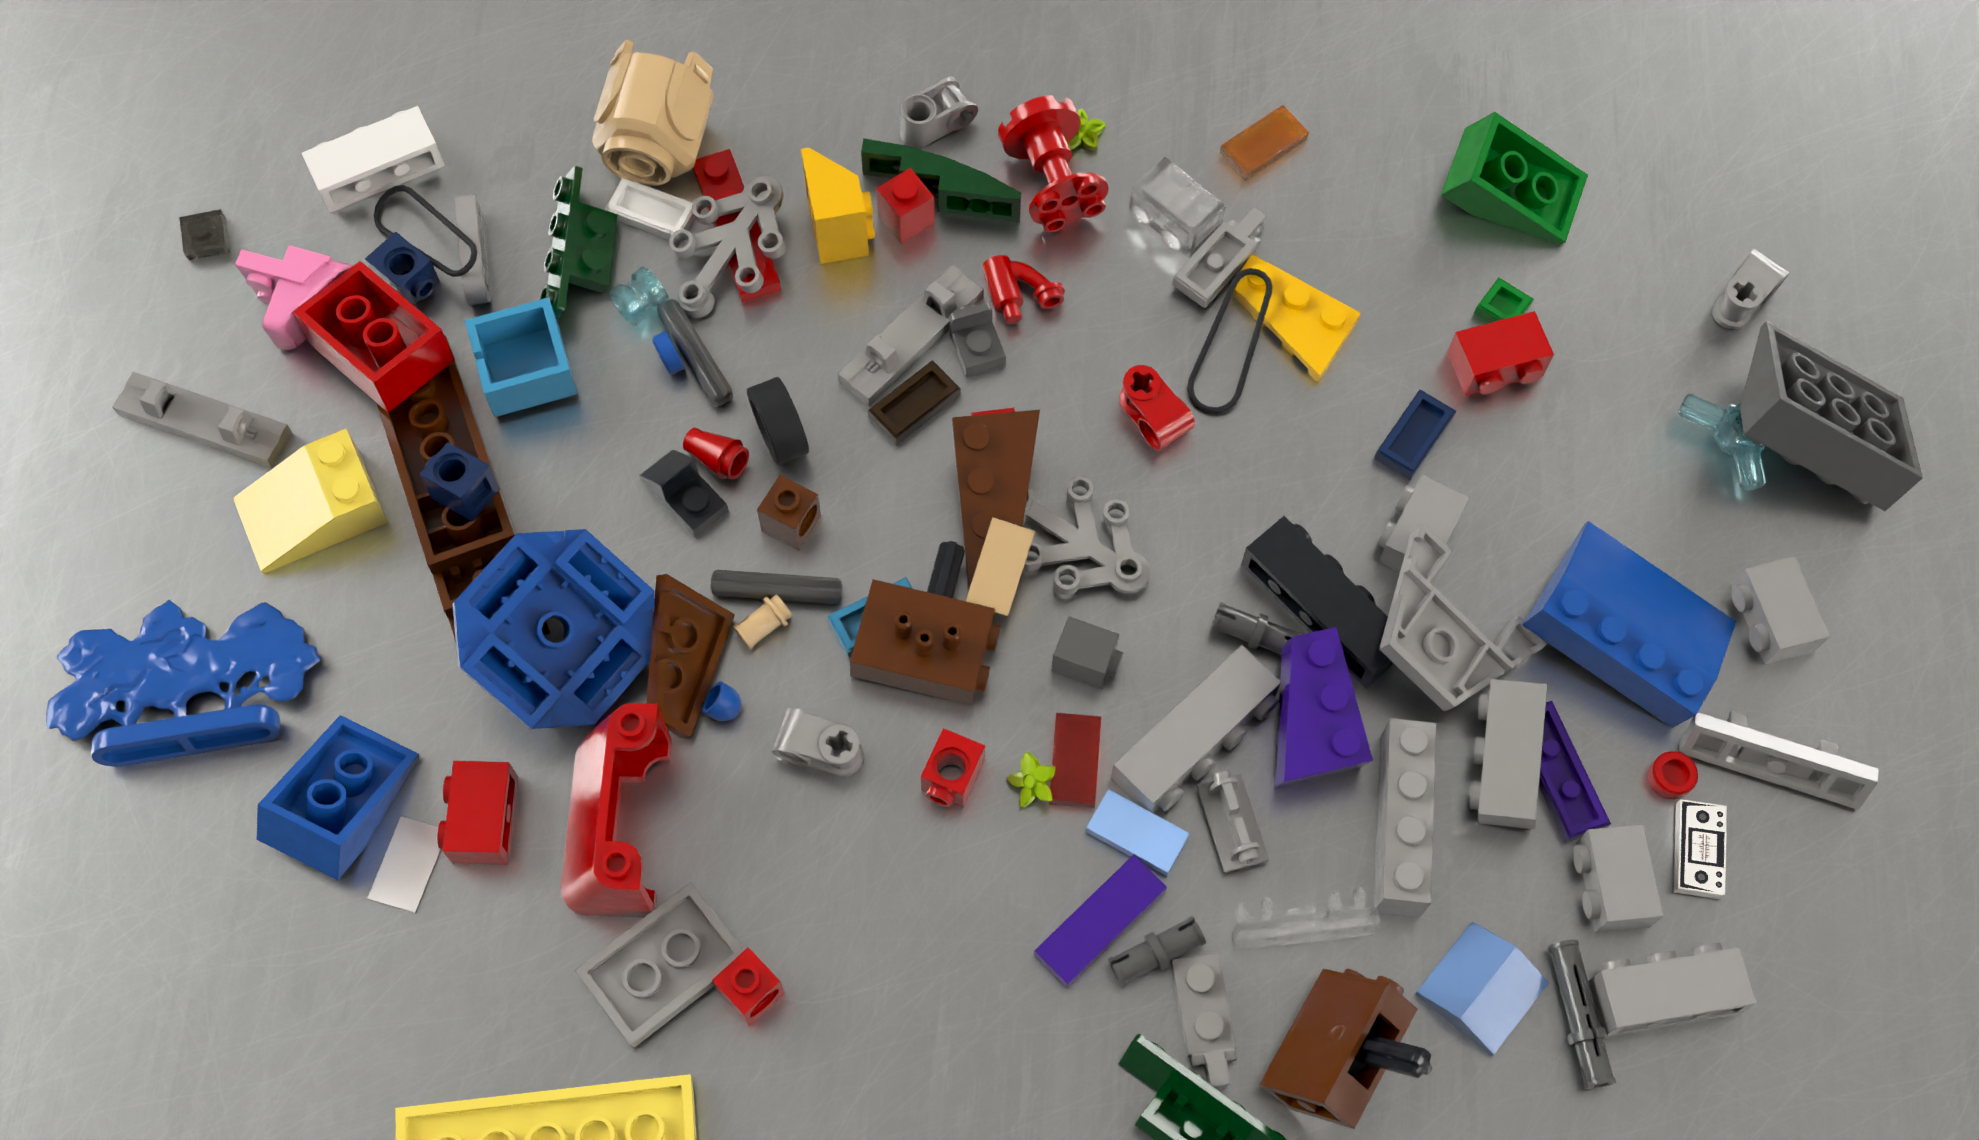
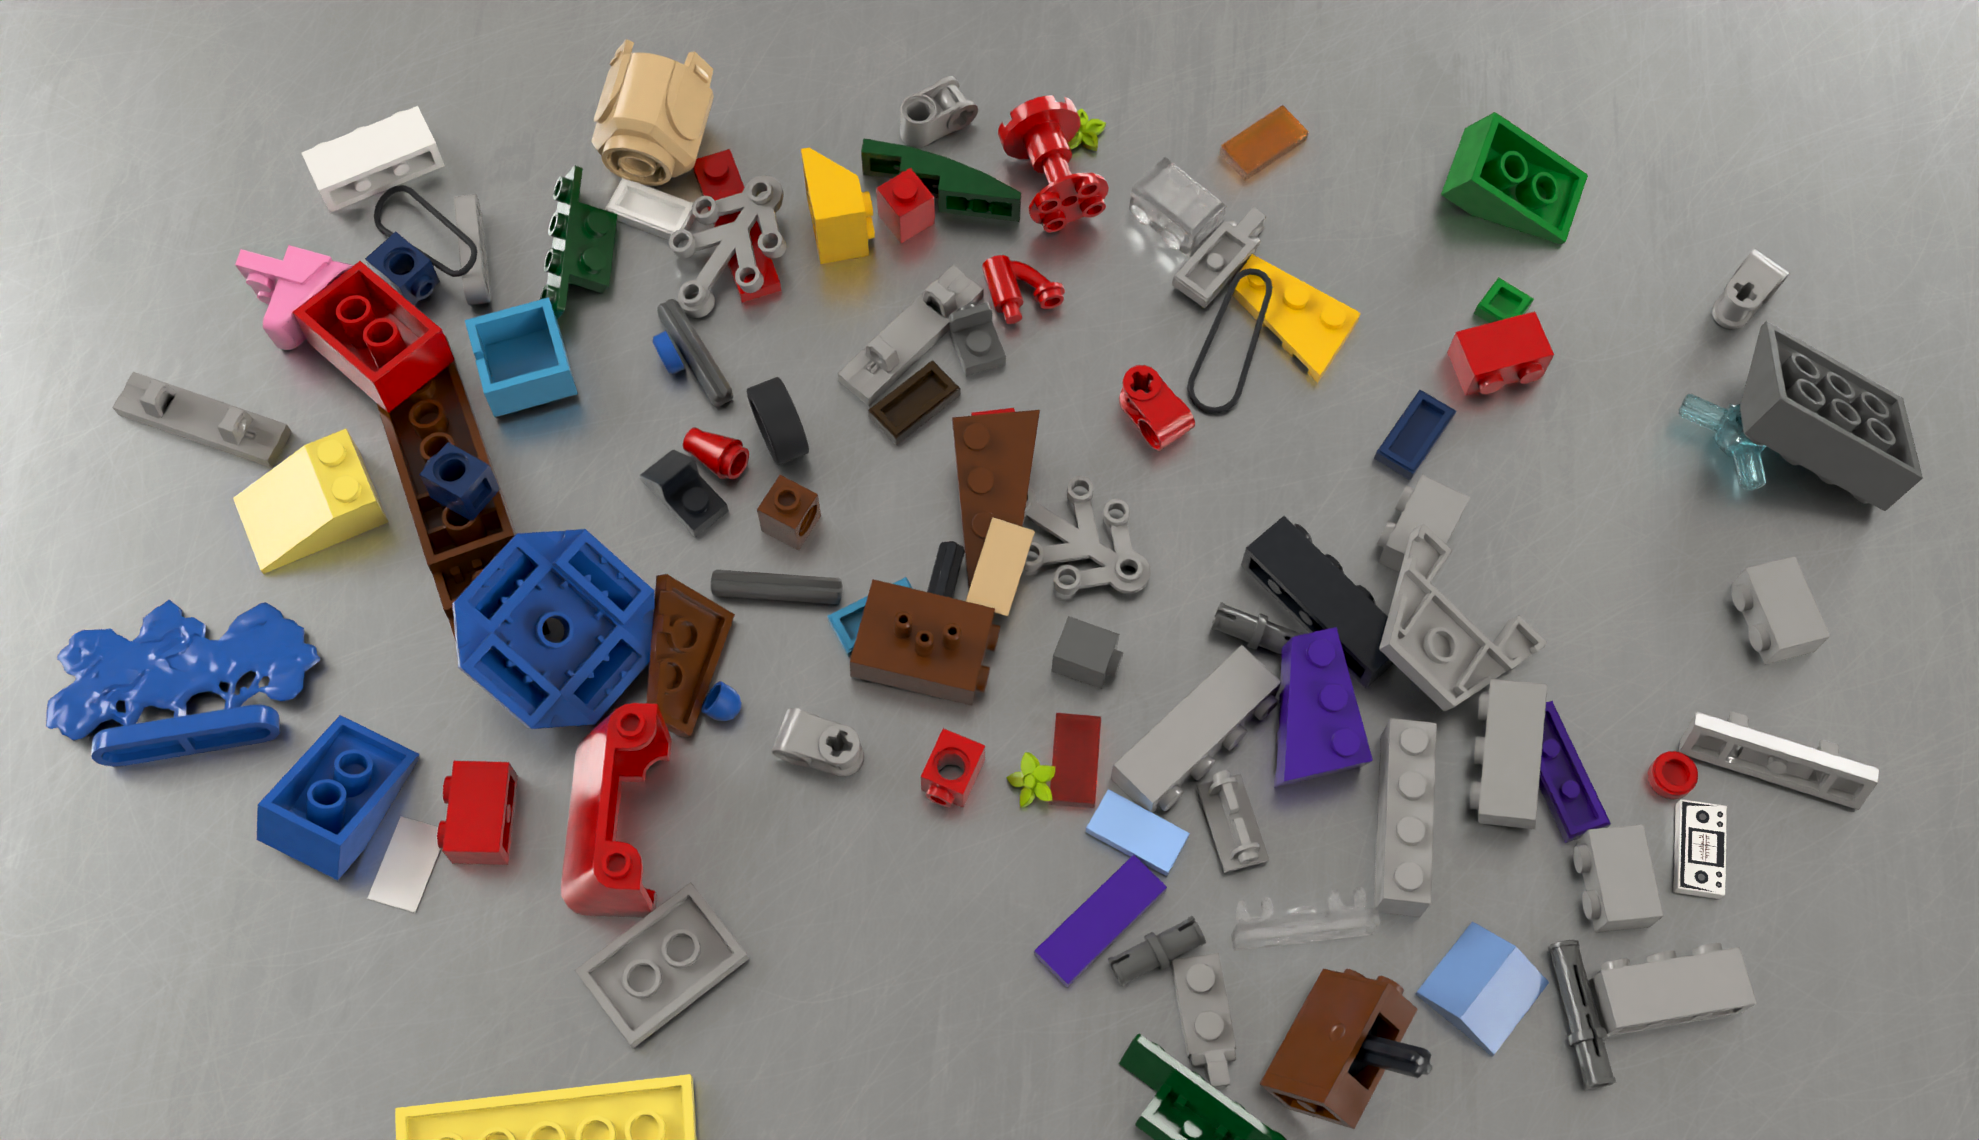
clear smoke plate [179,209,230,261] -> none
clear light blue wheel [609,266,669,325] -> none
red brick [712,947,785,1026] -> none
tan pin [733,595,792,649] -> none
blue slope [1522,521,1736,728] -> none

